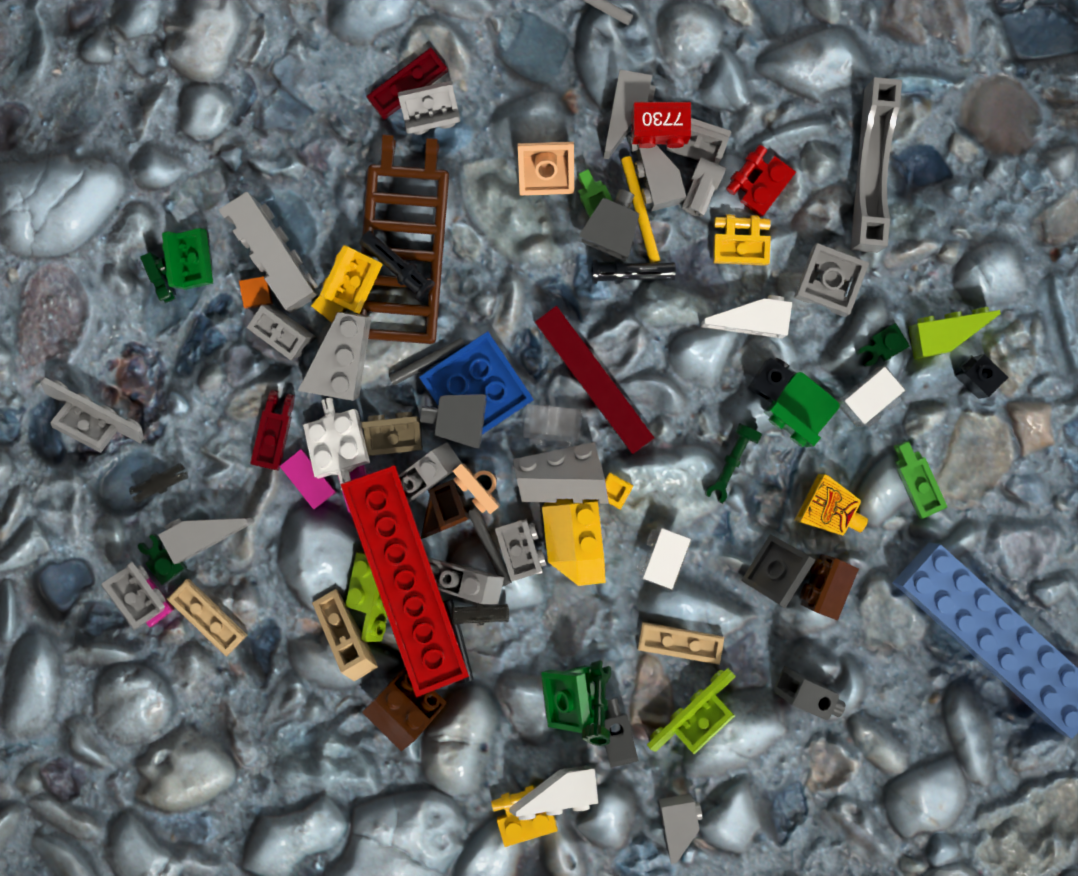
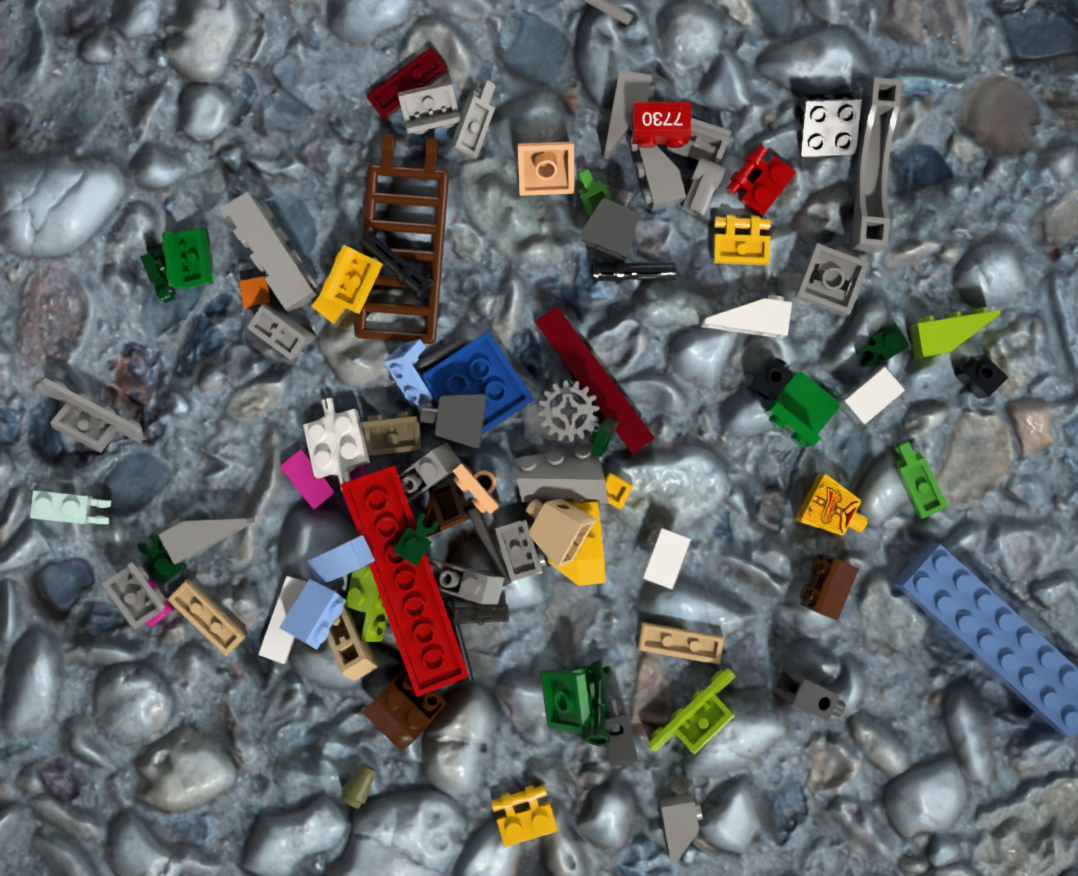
clear smoke pin [129,463,189,503] -> none
dark red hinge [250,390,295,471] -> none
light grey wedge [298,311,372,401] -> none
white slope [509,765,598,820] -> none
yellow bar [621,156,661,263] -> none
dark green piece [705,423,762,504] -> none
dark grey bracket [741,534,815,608] -> none
none -> light aqua hinge [30,490,111,524]
none -> white tile [258,575,307,664]
none -> light blue brick [279,579,346,650]
none -> light blue slope [306,535,375,585]
none -> olive cone [340,763,377,809]
none -> light blue bracket [384,339,433,406]
none -> dark green plate [392,512,439,567]
none -> light grey hinge [450,80,496,159]
none -> tan torso [526,499,596,567]
none -> light grey gear [538,380,599,442]
none -> dark green plate [590,417,619,457]
none -> bracket [798,92,862,157]

